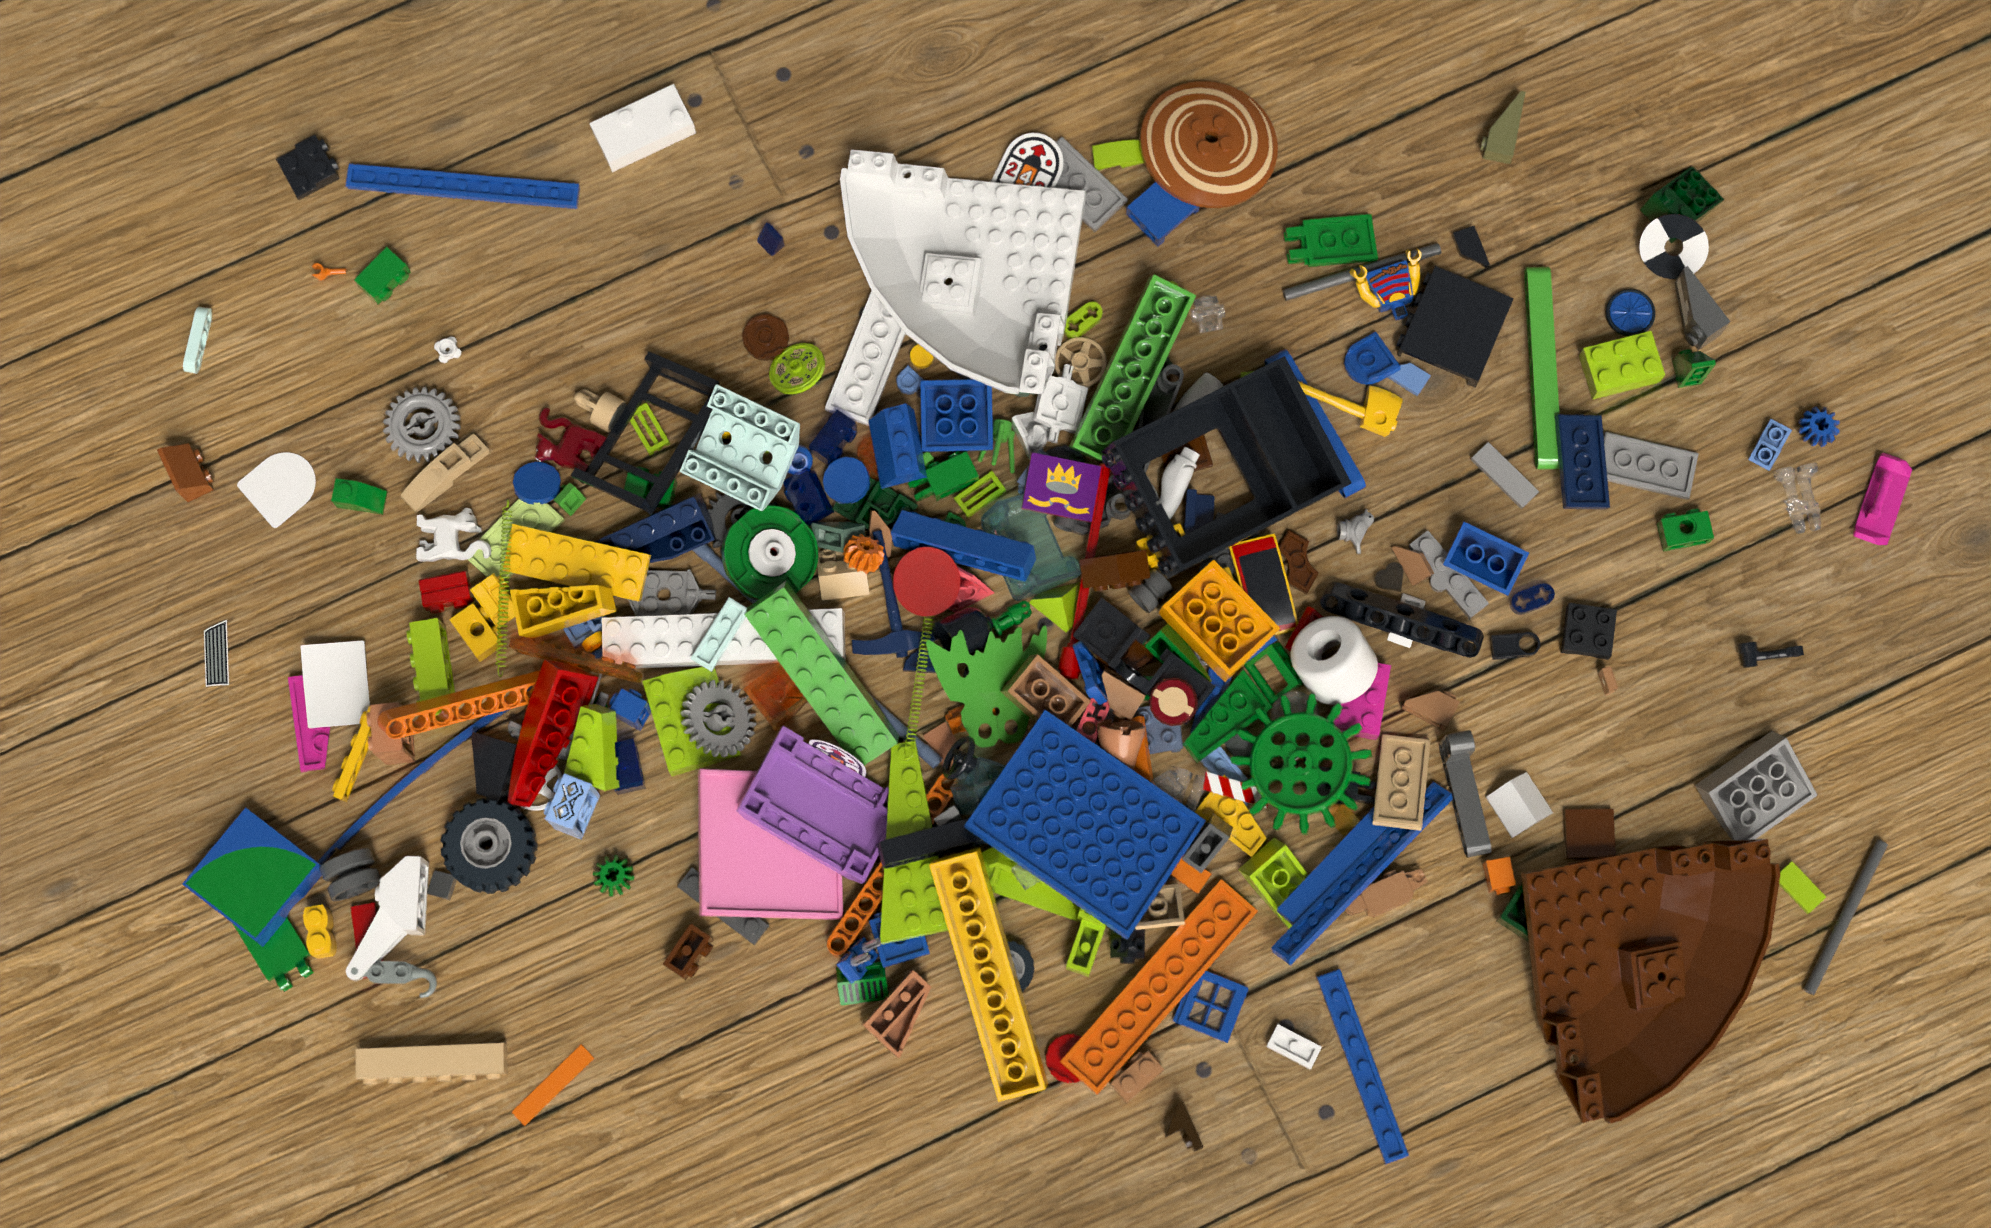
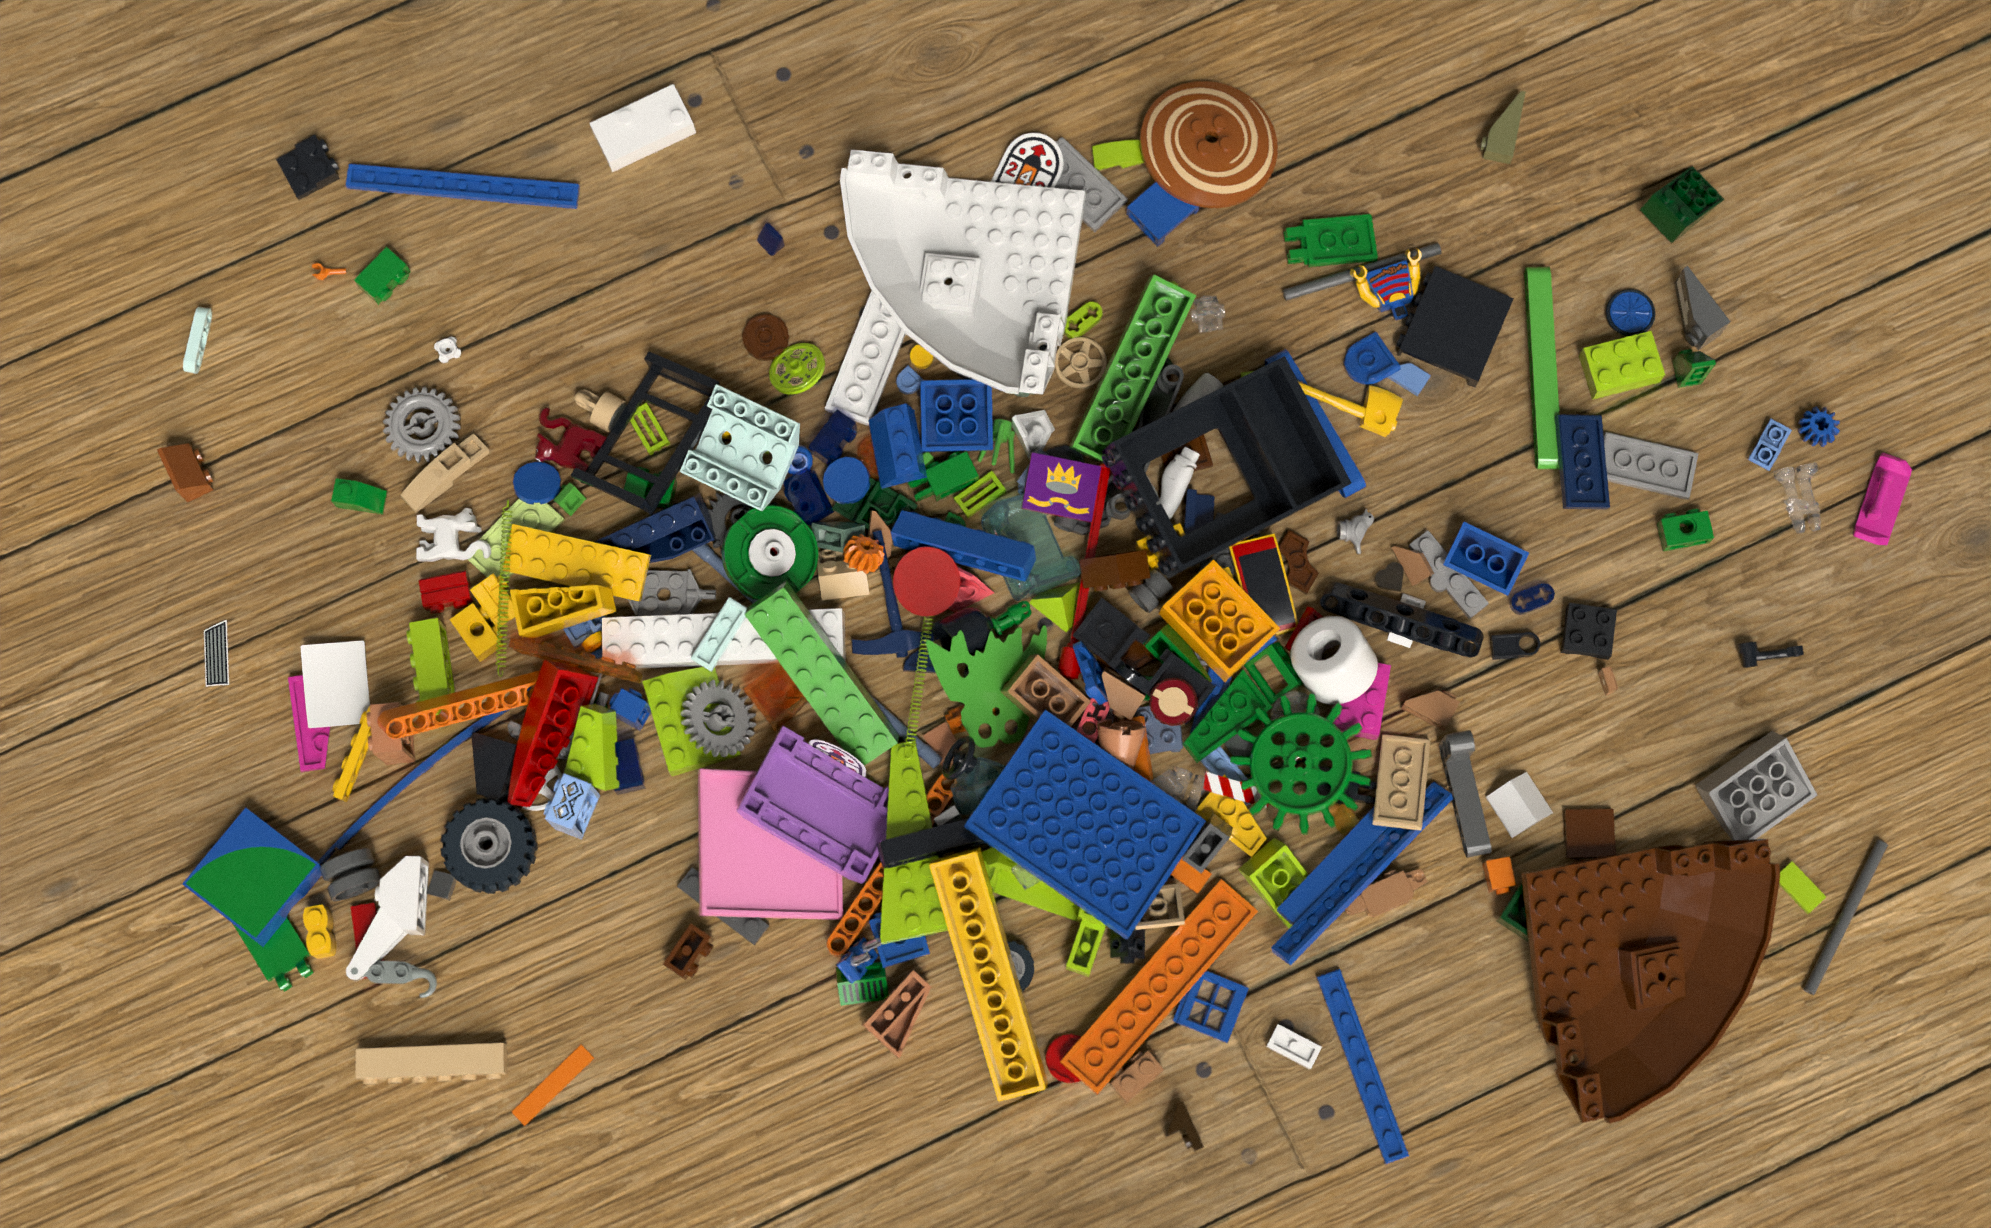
white sticker [237,452,316,528] -> none
green gear [593,855,635,897] -> none
white plate [1033,364,1088,443] -> none
black tile [1452,225,1490,268] -> none
light grey tile [1471,442,1539,509] -> none
sticker [1640,214,1709,279] -> none

